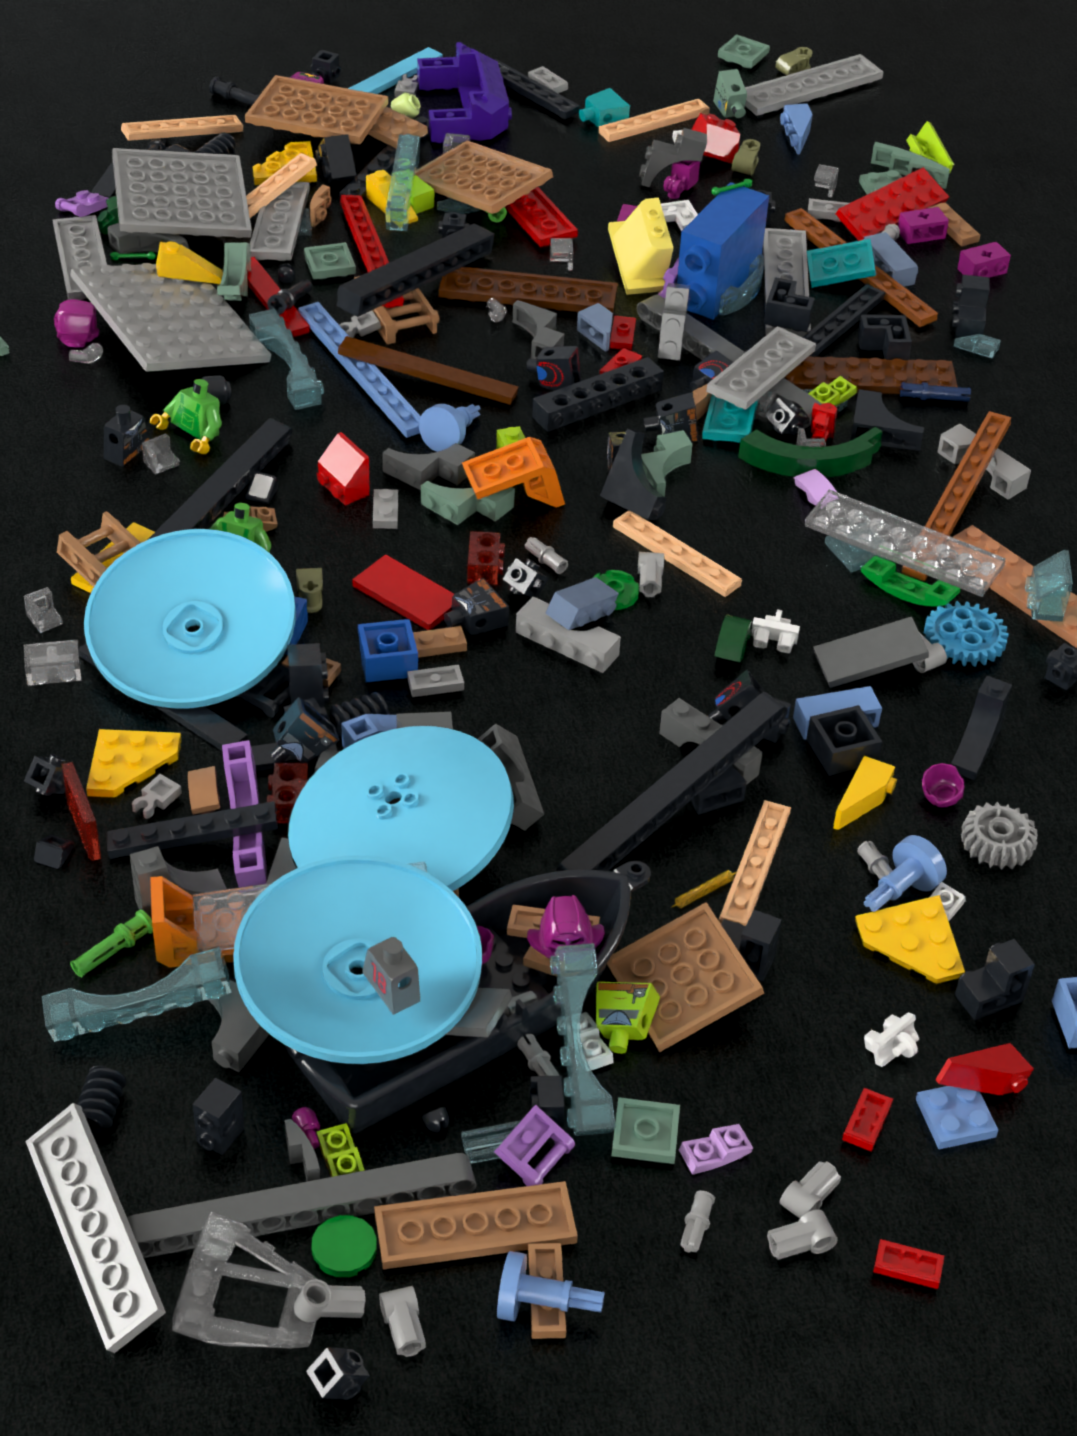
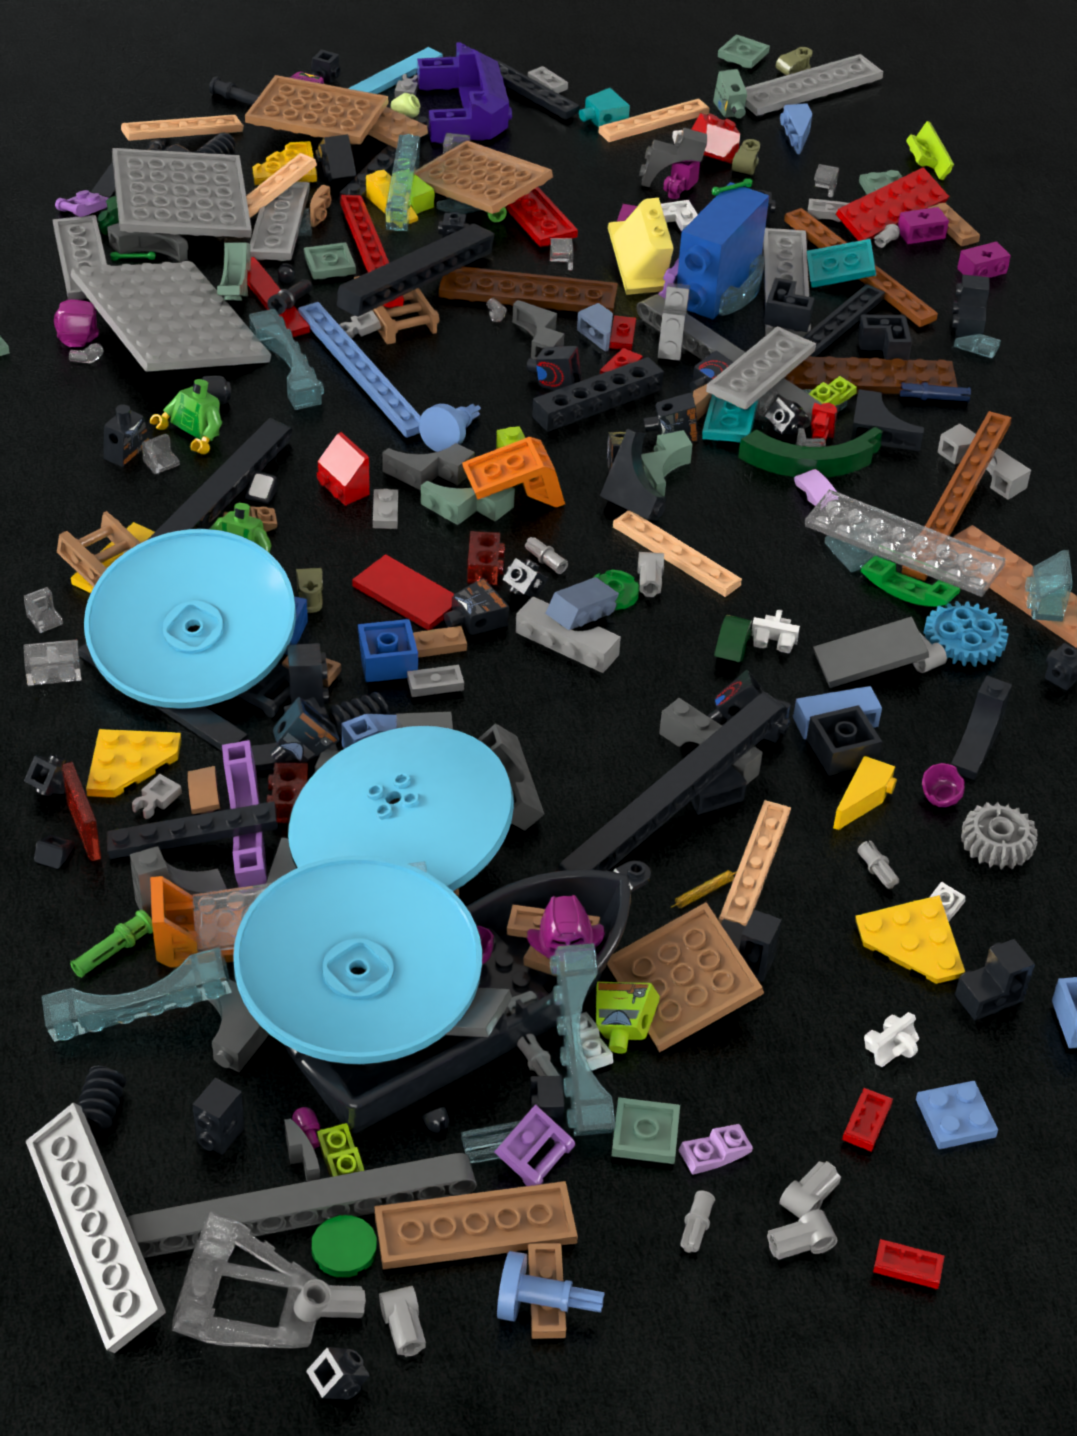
yellow slope [156,242,223,284] -> none
reddish brown tile [338,336,519,405] -> none
dark grey torso [363,937,420,1015] -> none
sand blue brick [863,232,918,287] -> none
medium blue piece [864,835,947,912] -> none
sand green slope [871,142,950,189] -> none
red slope [935,1043,1034,1095] -> none

